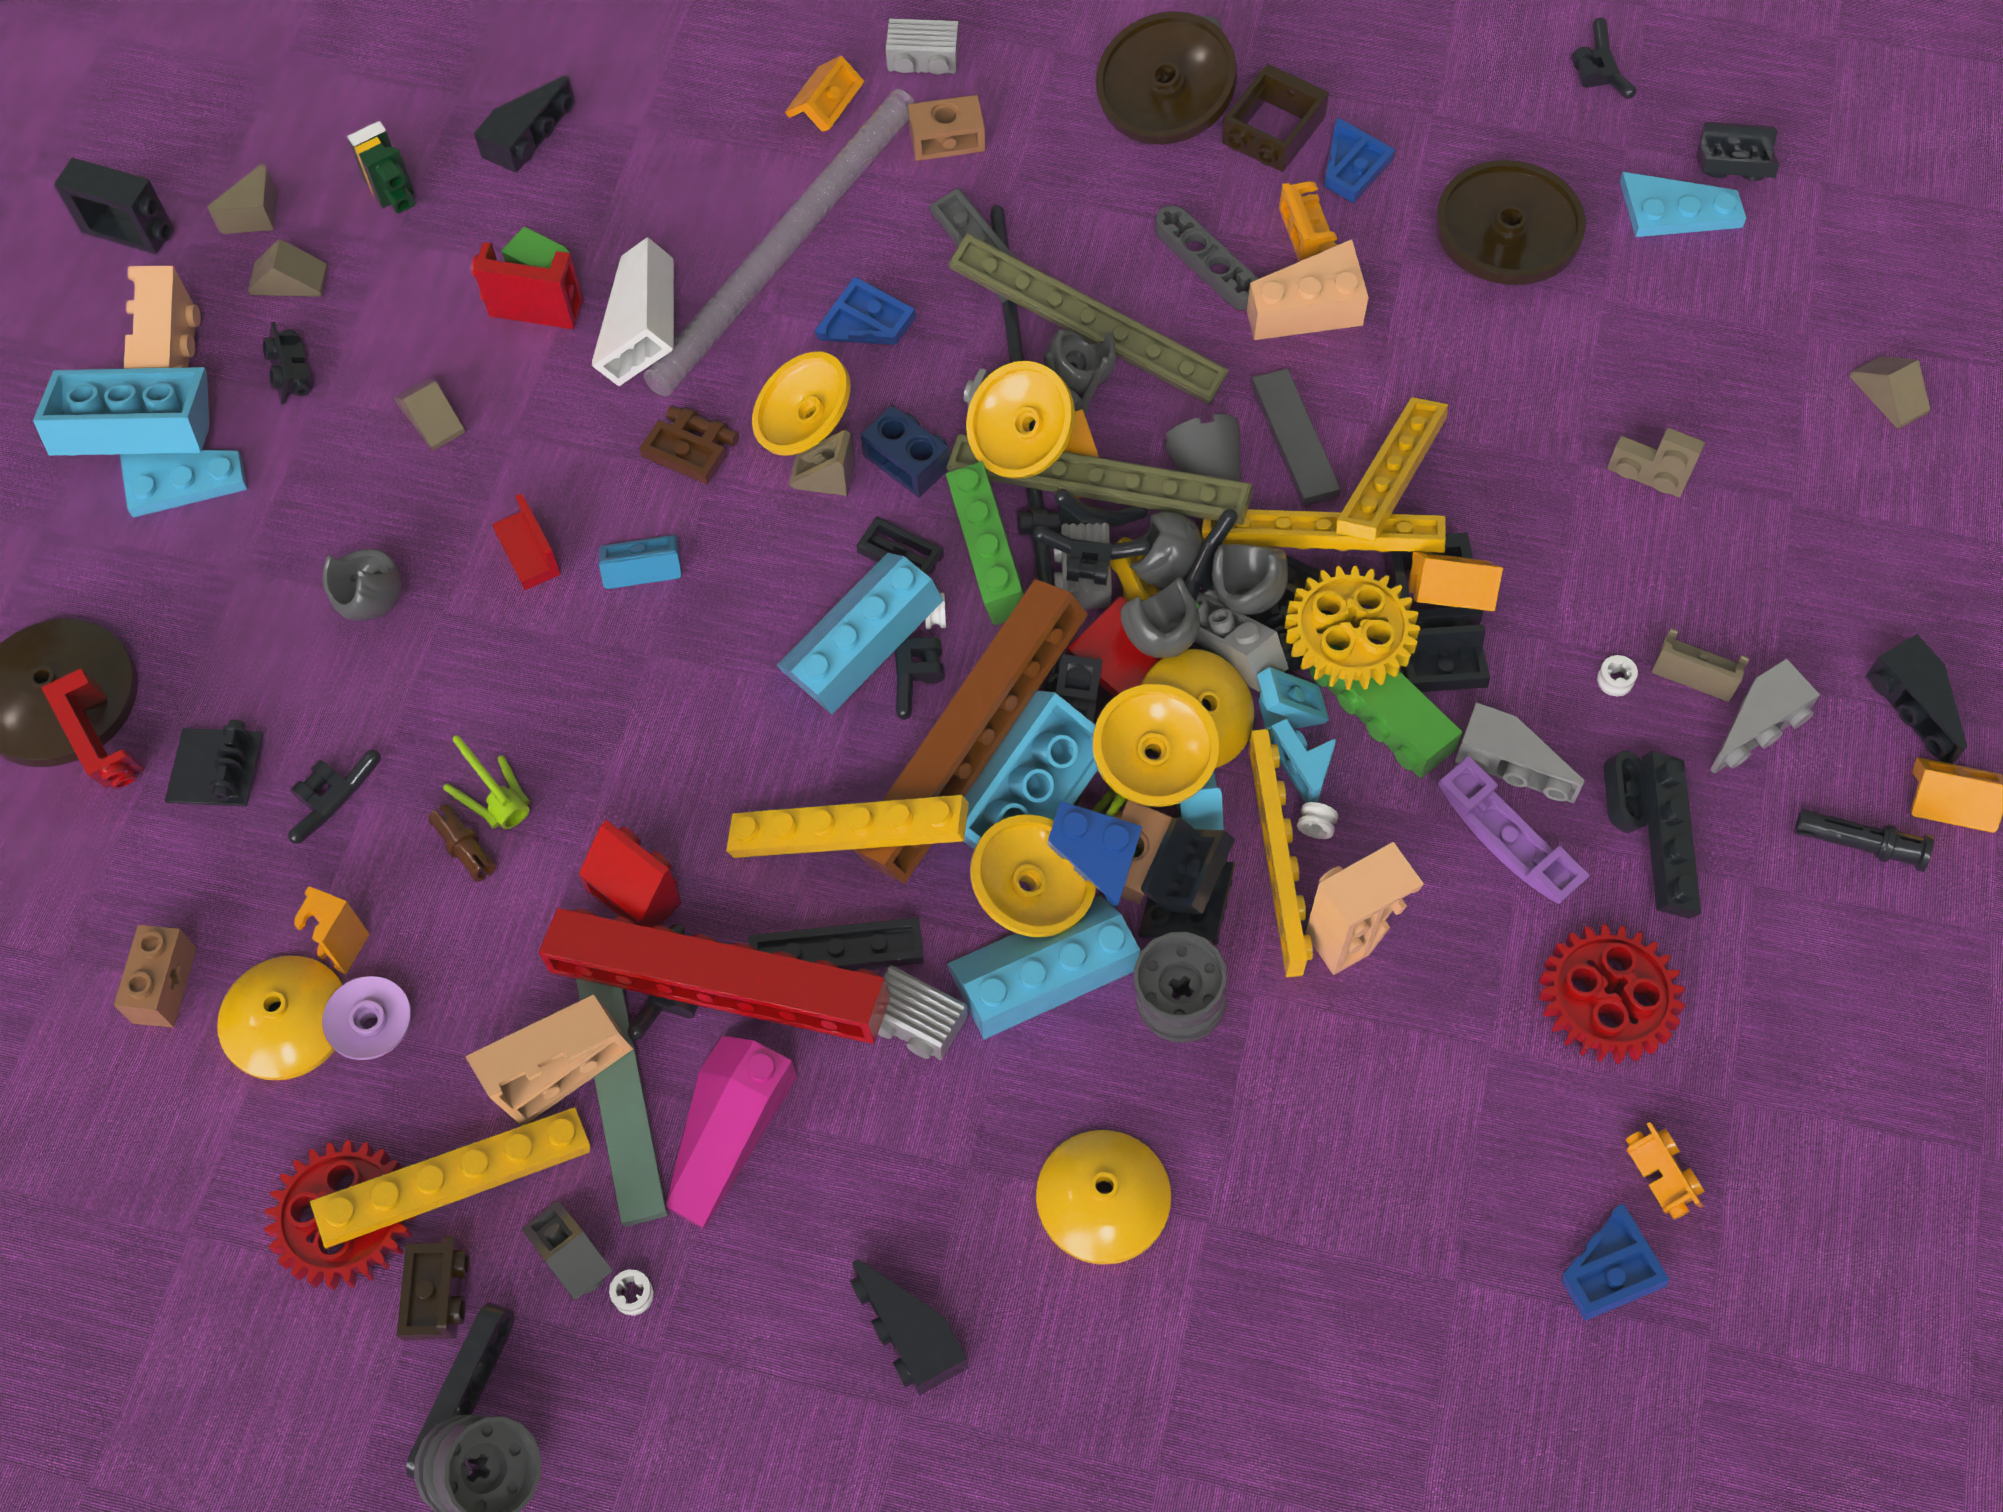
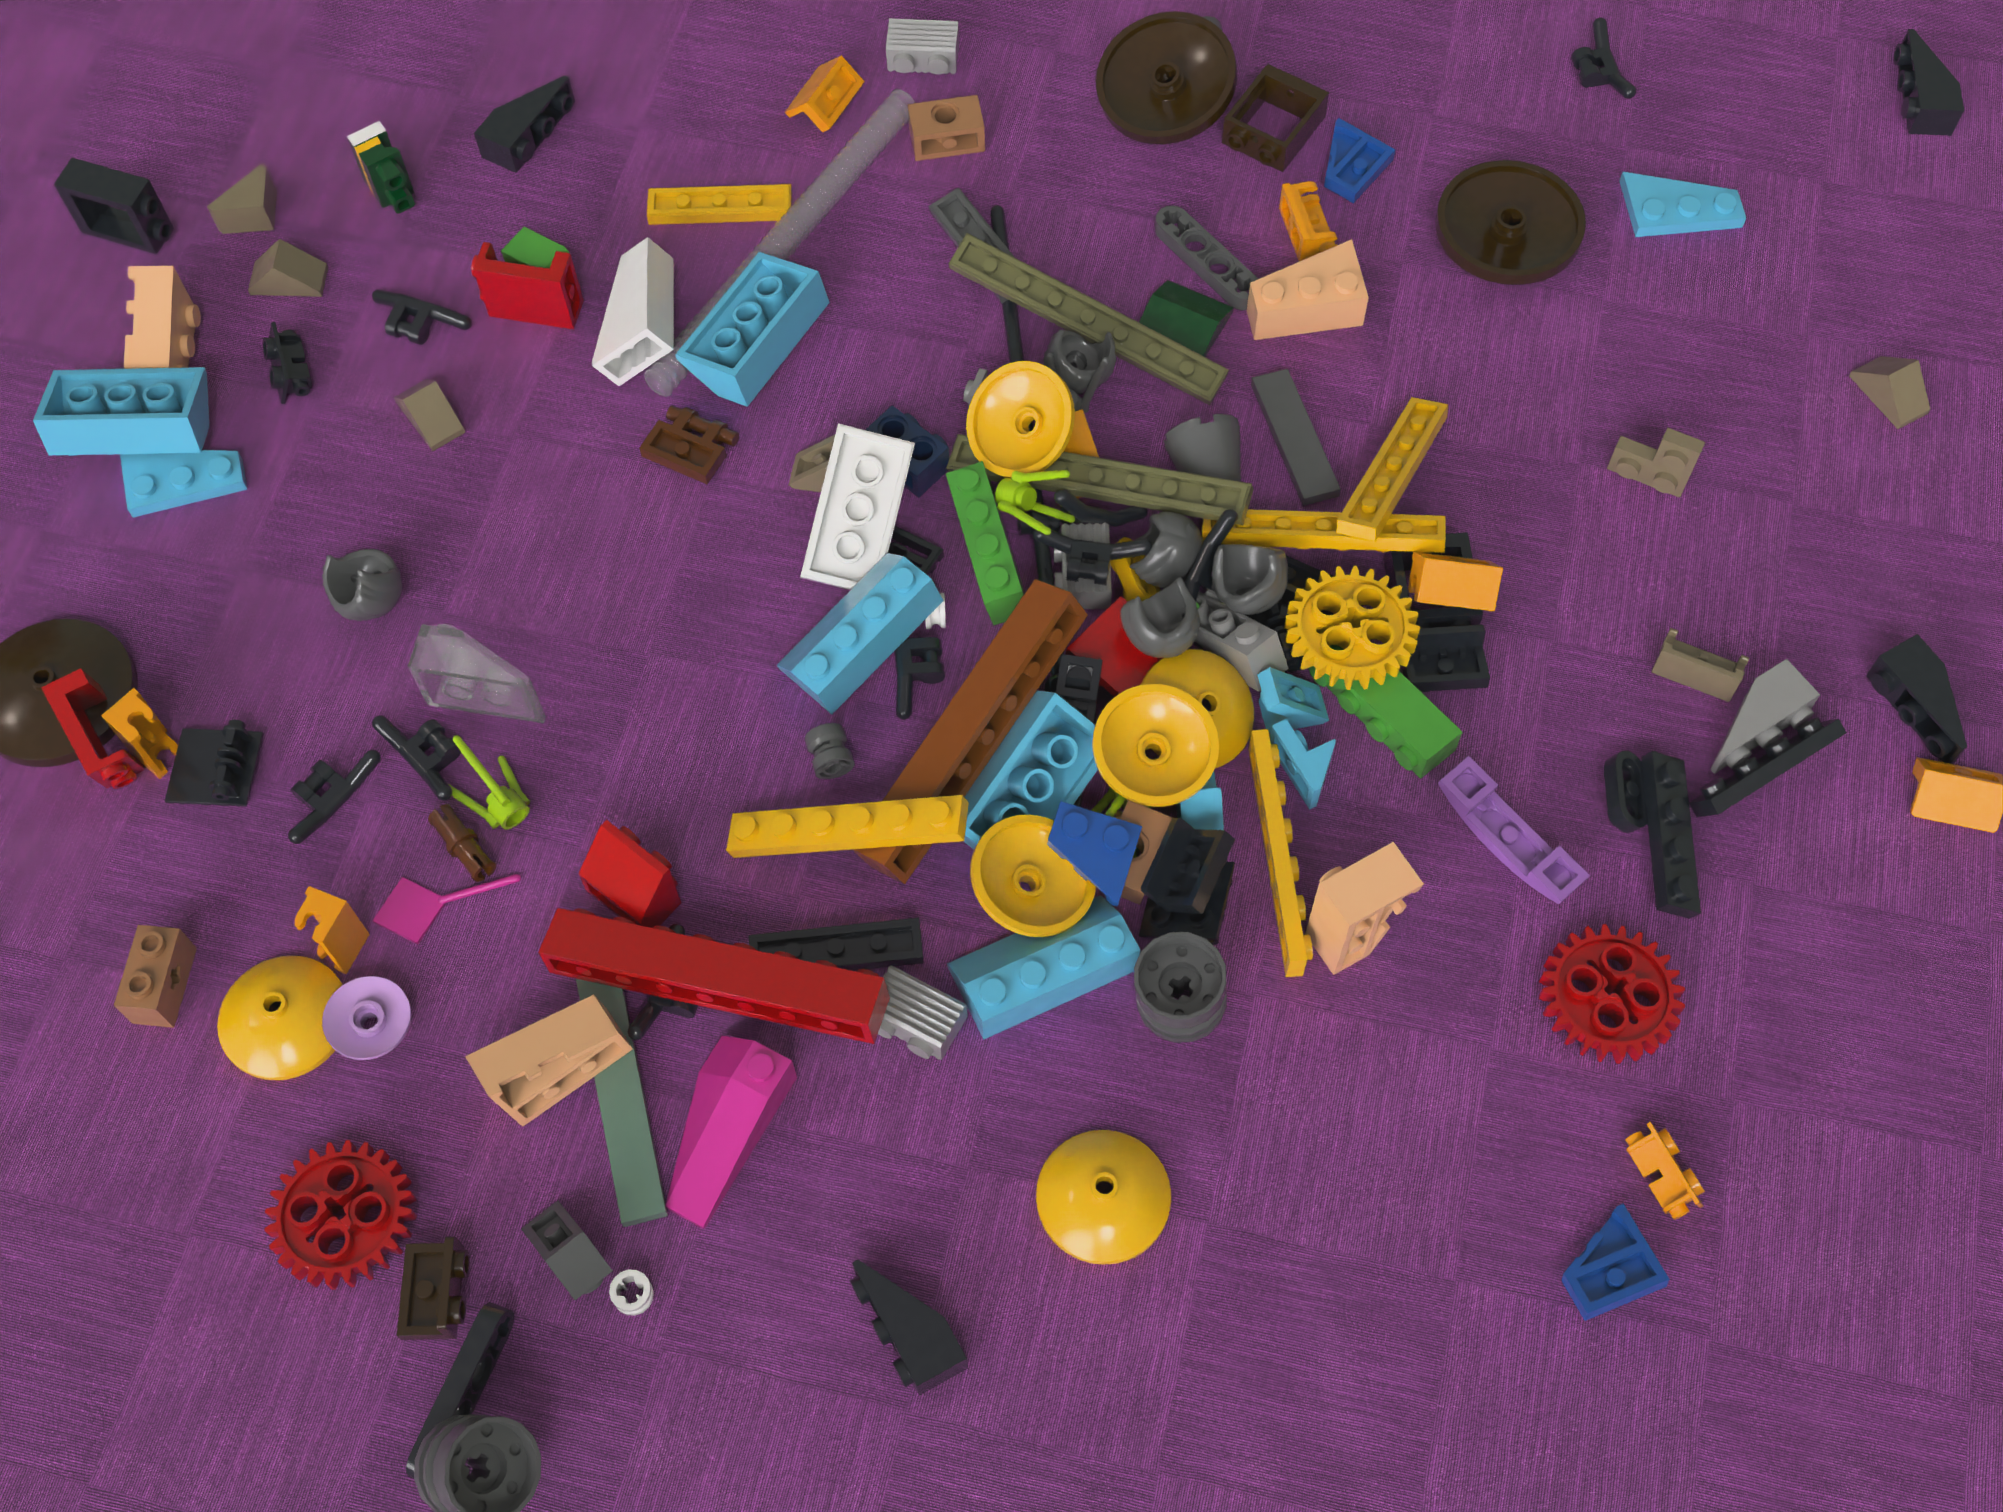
yellow plate [310,1107,590,1249] -> none
red panel [492,493,561,590] -> none
dark azure slope [599,535,681,589] -> none
yellow dish [752,352,851,456] -> none
blue wing [814,276,917,345] -> none
white bush [1297,802,1338,839] -> none
light grey slope [1455,702,1585,804] -> none
white bush [1597,655,1638,697] -> none
black bracket [1696,122,1779,181] -> none
black pin [1794,808,1934,872] -> none
none -> light orange hinge [101,688,178,779]
none -> black piece [372,289,472,345]
none -> black piece [372,715,461,801]
none -> dark pink piece [372,874,521,944]
none -> clear slope [407,624,546,723]
none -> yellow tile [647,184,792,225]
none -> medium azure slope [675,252,830,407]
none -> white tile [800,423,915,590]
none -> dark grey wheel [804,723,855,779]
none -> lime plant [995,470,1075,535]
none -> dark green slope [1139,280,1234,357]
none -> black plate [1689,717,1847,817]
none -> black slope [1893,29,1964,136]

